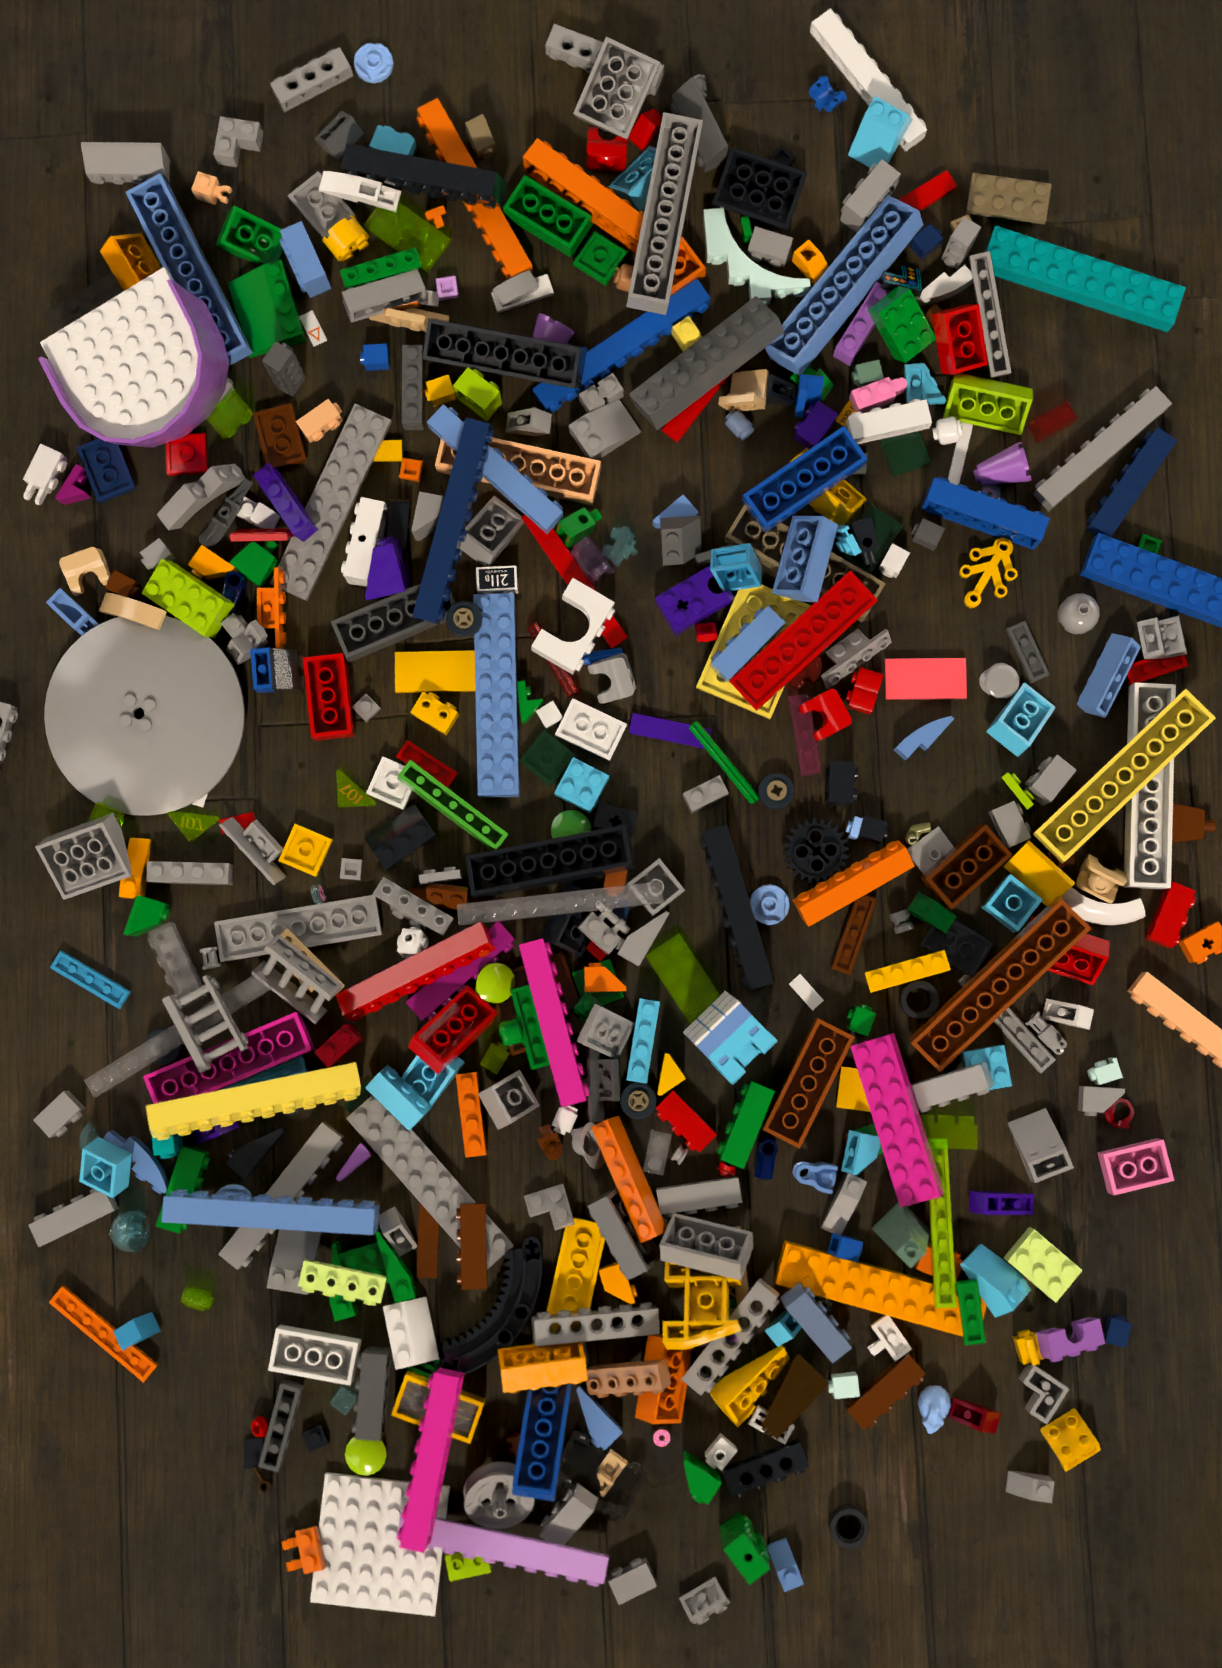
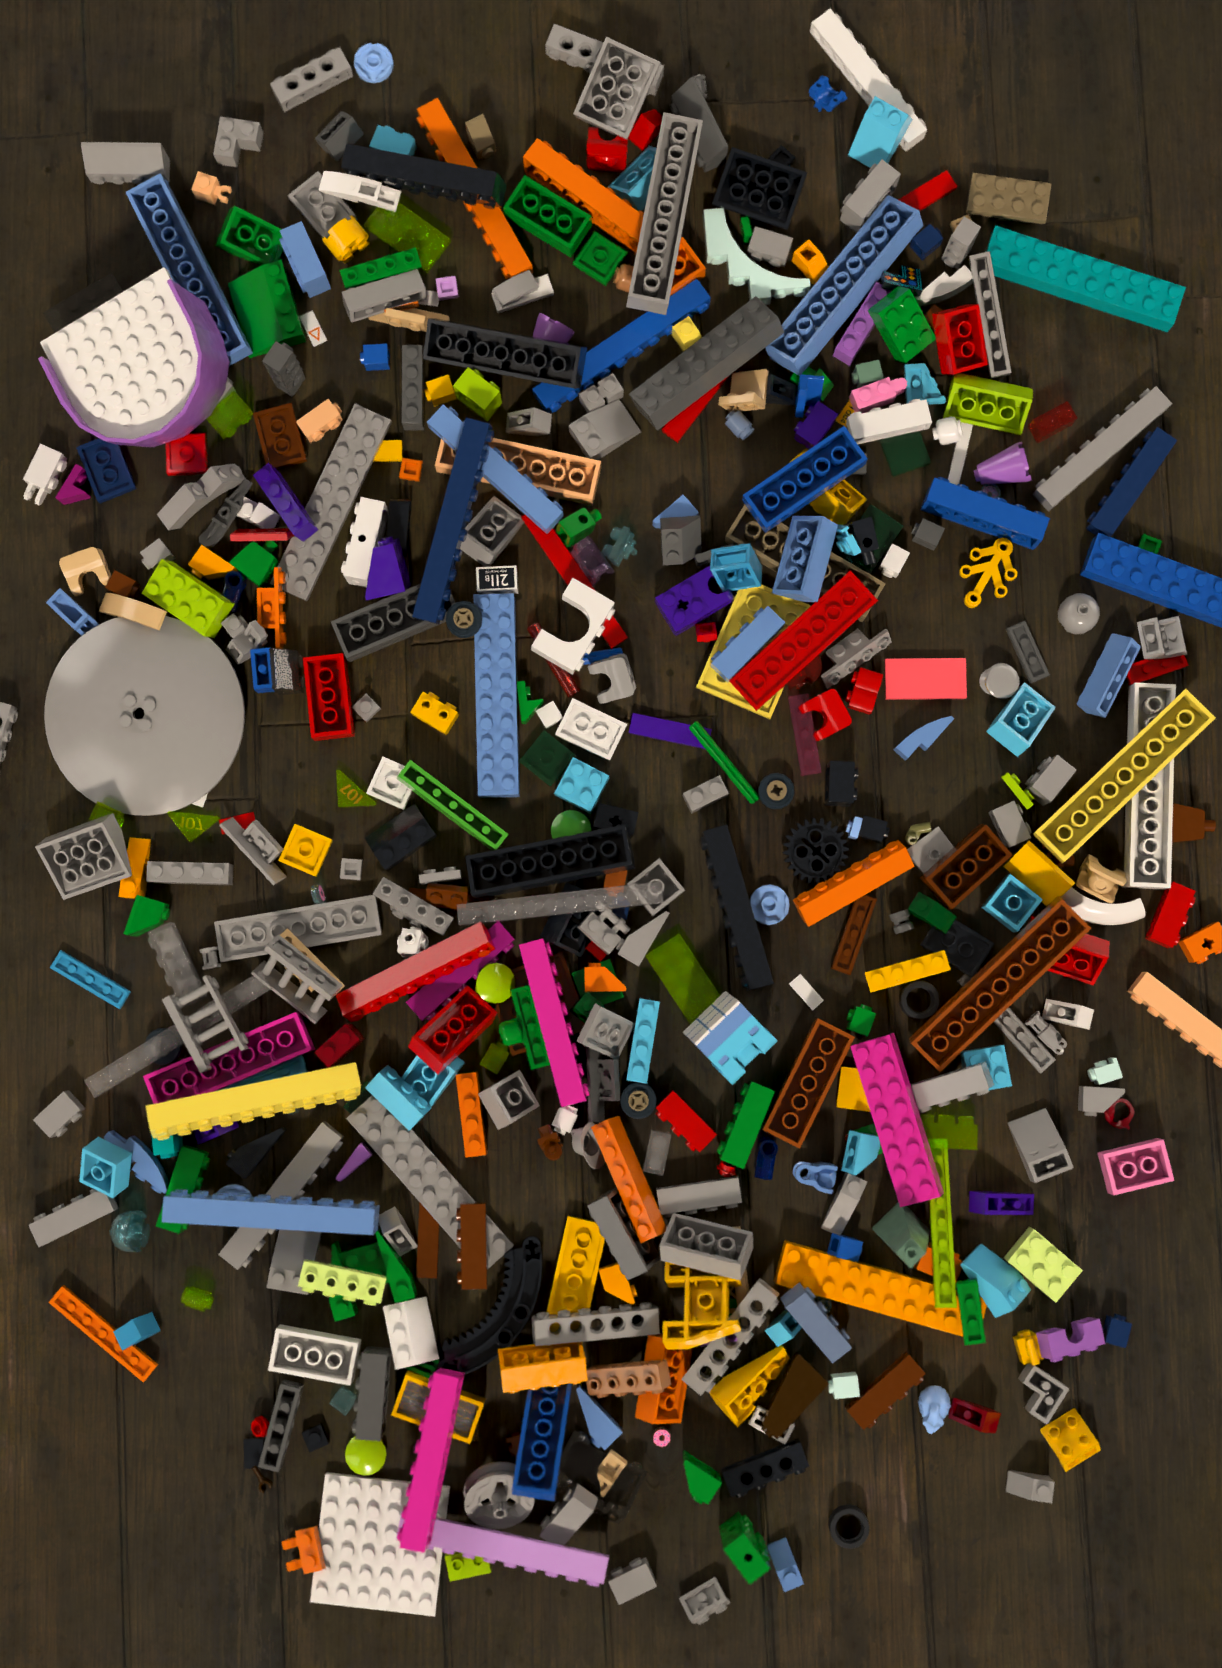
clear light blue tile [79,1123,99,1150] -> none
light orange slope [100,233,162,291] -> none
yellow tile [395,650,476,693] -> none
red plate [396,740,458,789] -> none
light grey slope [411,492,444,541] -> none
orange tile [424,205,446,229] -> none
light grey plate [524,1184,575,1230] -> none
yellow slope [657,1052,686,1095] -> none
light grey bush [671,1144,689,1165] -> none
white brick [704,1433,737,1471] -> none
white plate [867,1315,912,1361] -> none

